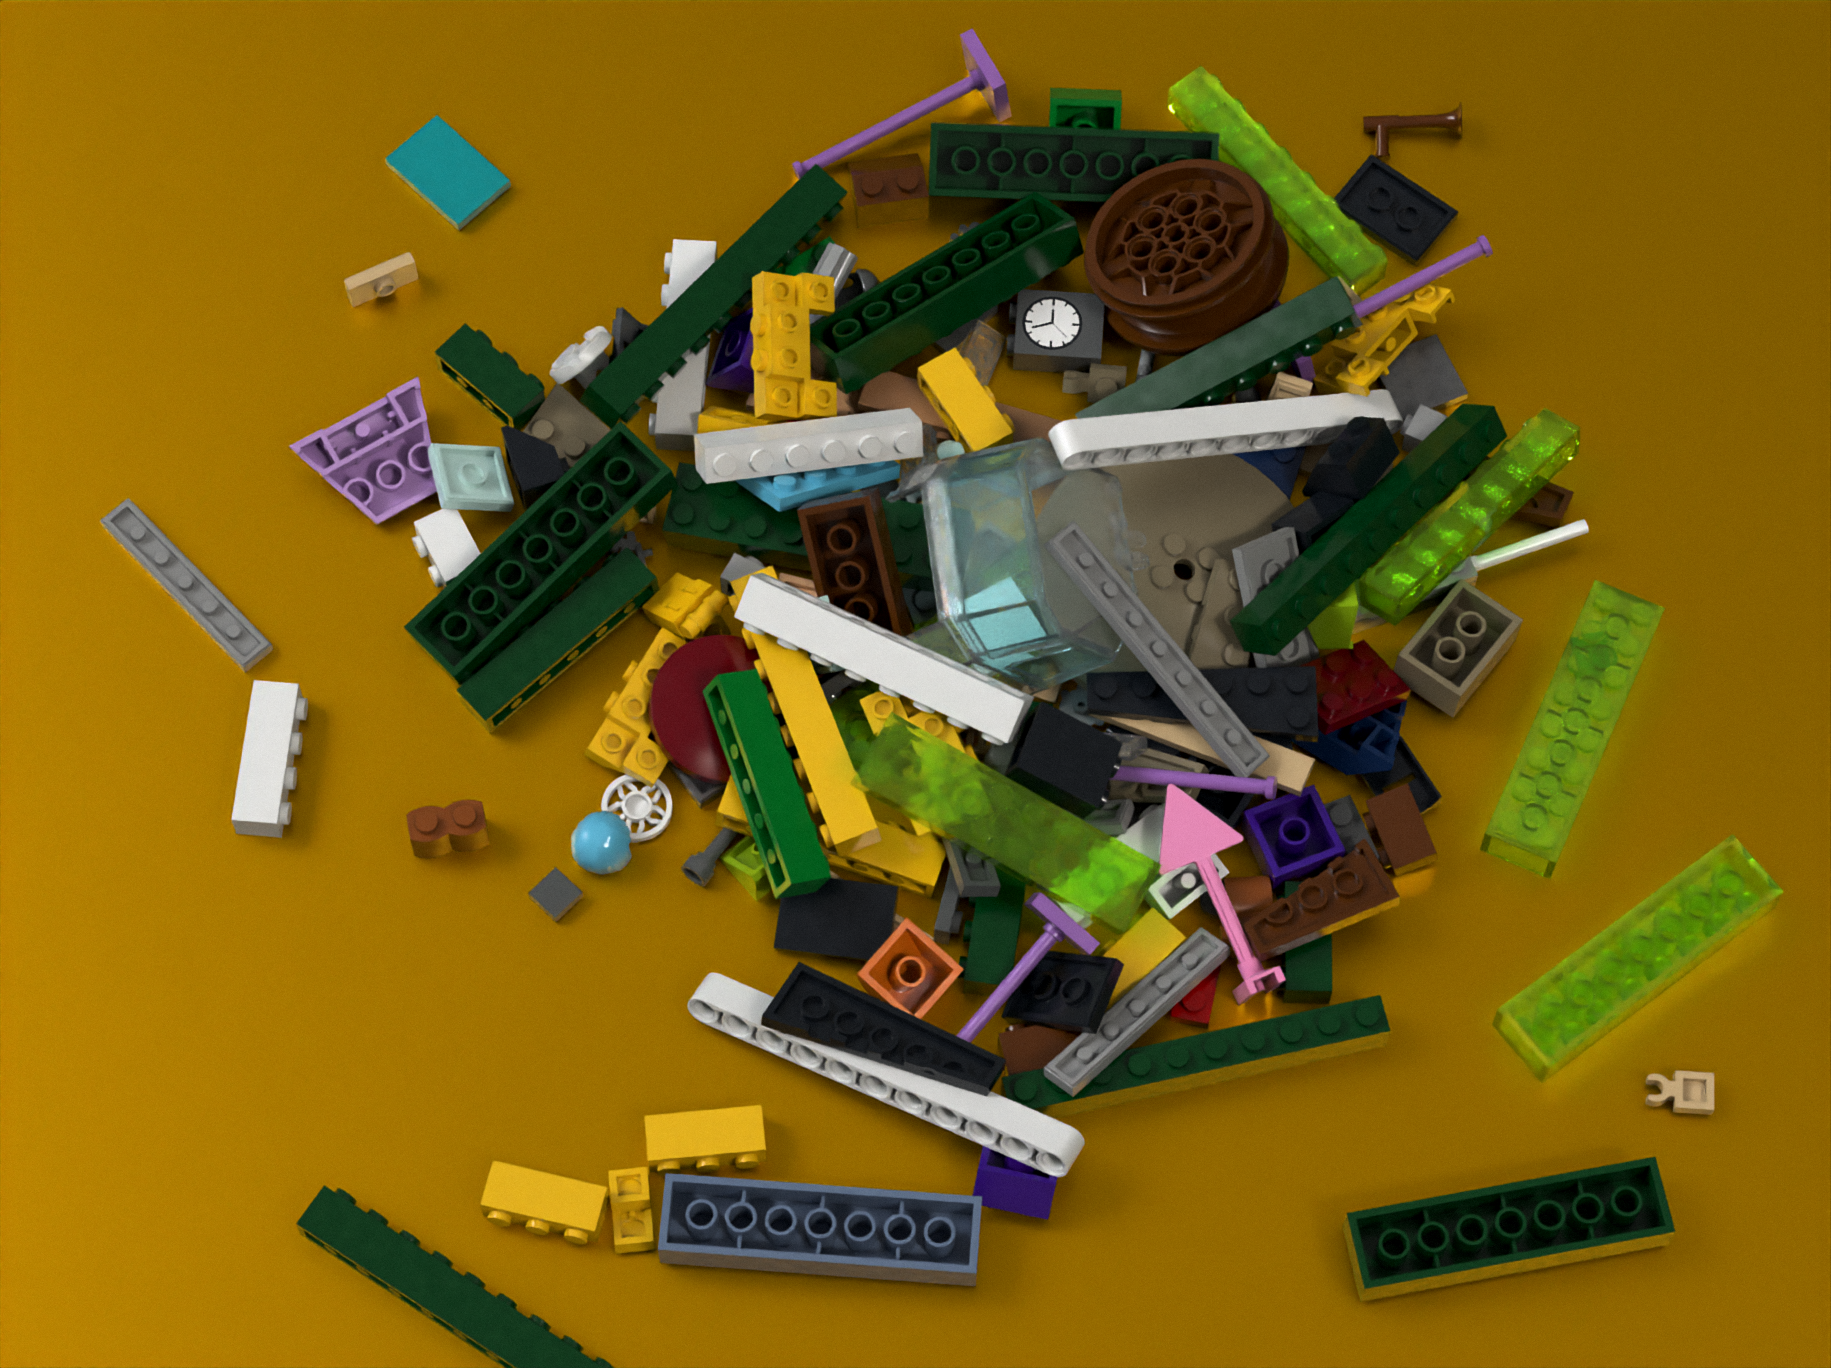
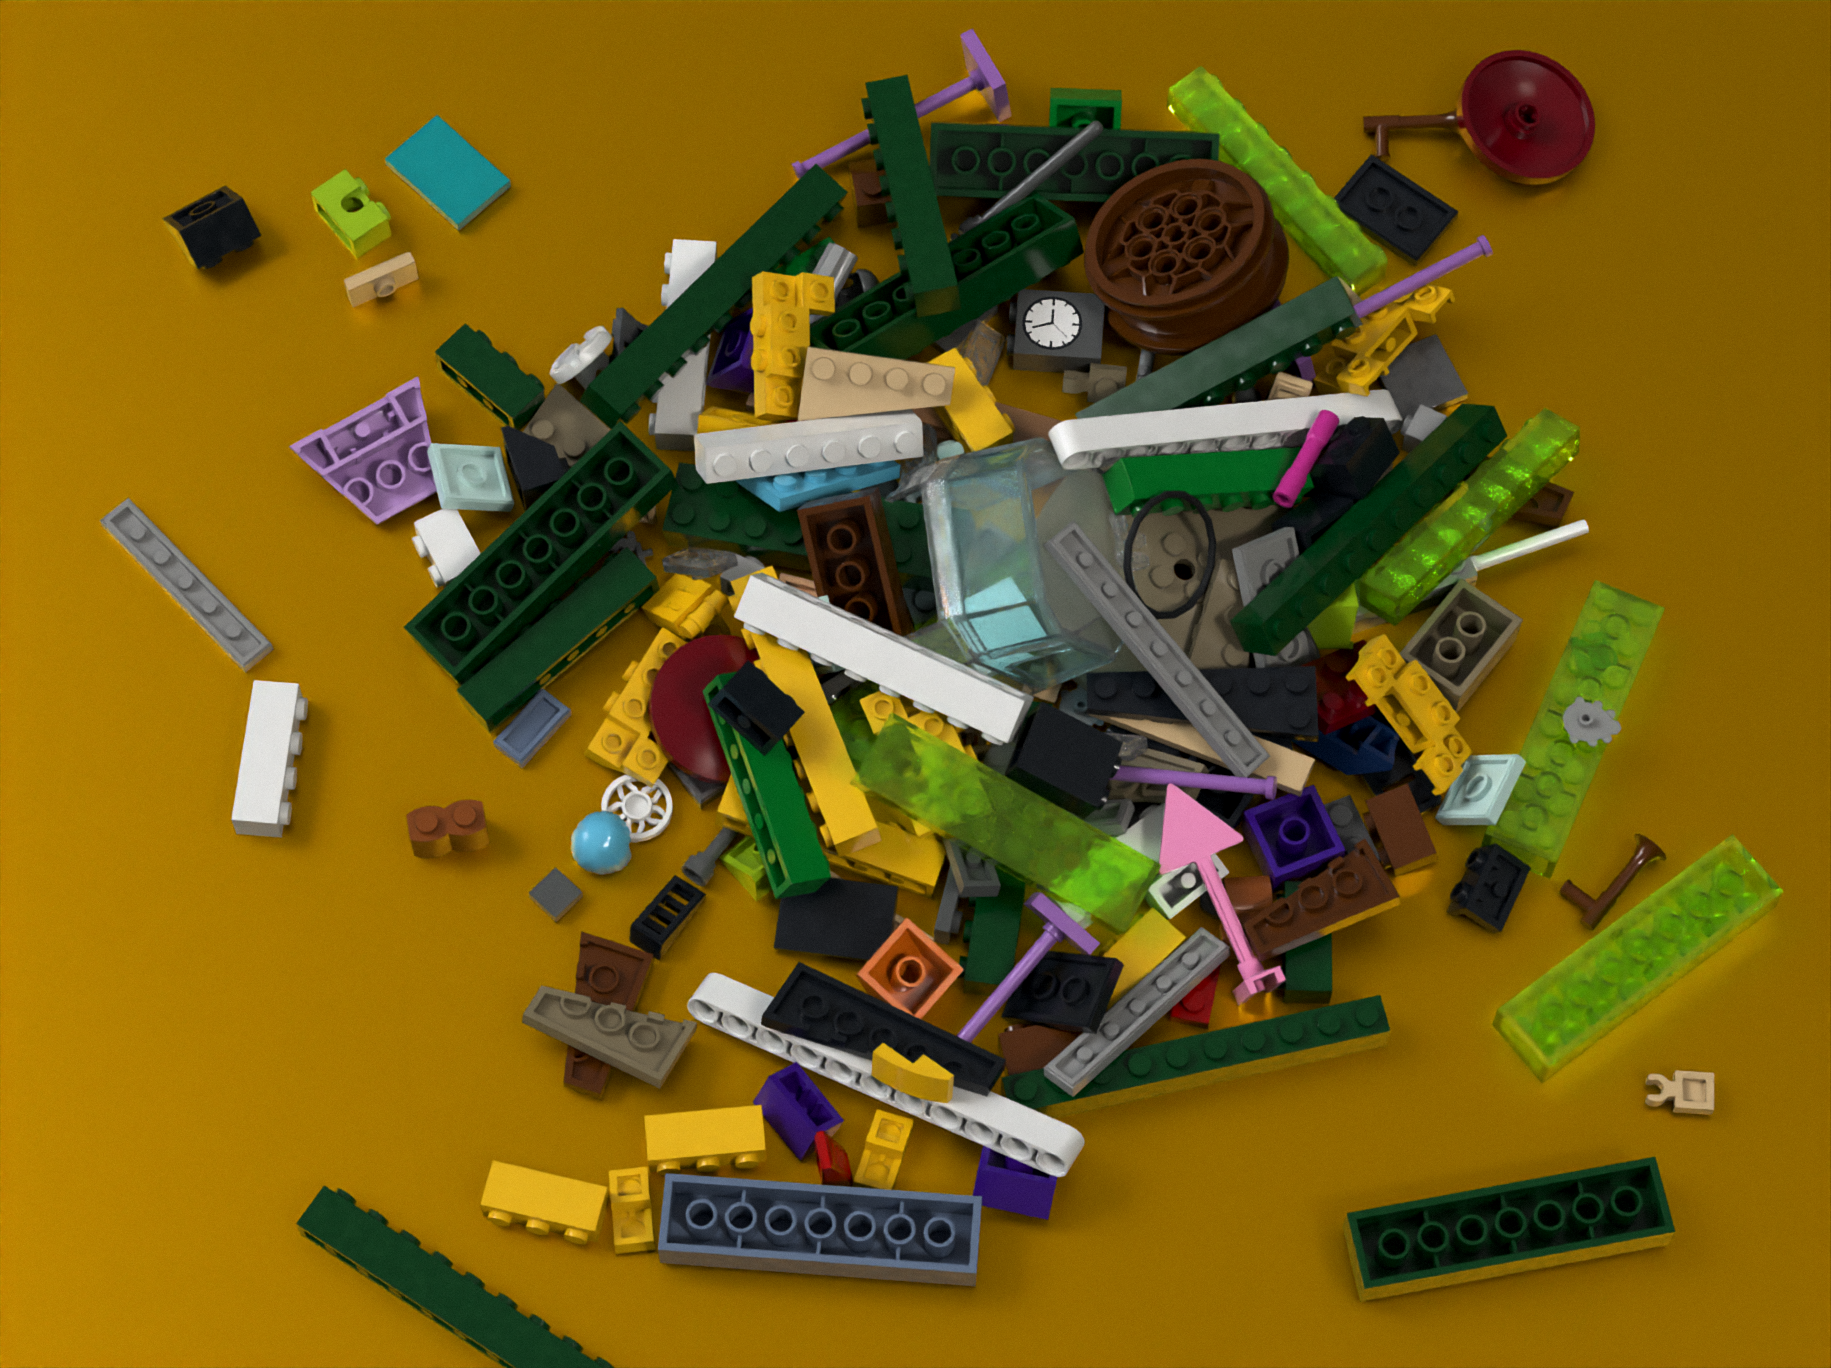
none -> black slope [162,186,261,269]
none -> lime brick [311,169,391,259]
none -> sand blue tile [493,688,572,768]
none -> dark tan wing [522,985,697,1089]
none -> reddish brown wing [564,931,654,1099]
none -> black slope [629,875,706,960]
none -> clear plate [662,547,738,579]
none -> black brick [708,660,805,756]
none -> dark purple brick [753,1062,844,1161]
none -> tan wing [797,346,955,421]
none -> red slope [814,1131,853,1187]
none -> yellow slope [852,1109,914,1190]
none -> dark green brick [861,75,961,318]
none -> yellow slope [871,1043,954,1103]
none -> dark grey piece [960,121,1103,233]
none -> green brick [1102,447,1314,518]
none -> black piece [1123,491,1216,619]
none -> dark pink piece [1273,410,1339,508]
none -> yellow bracket [1345,634,1473,796]
none -> light aqua tile [1435,754,1526,825]
none -> black bracket [1447,843,1531,934]
none -> dark red dish [1456,50,1595,185]
none -> reddish brown piece [1559,834,1667,931]
none -> light grey piece [1563,696,1622,747]

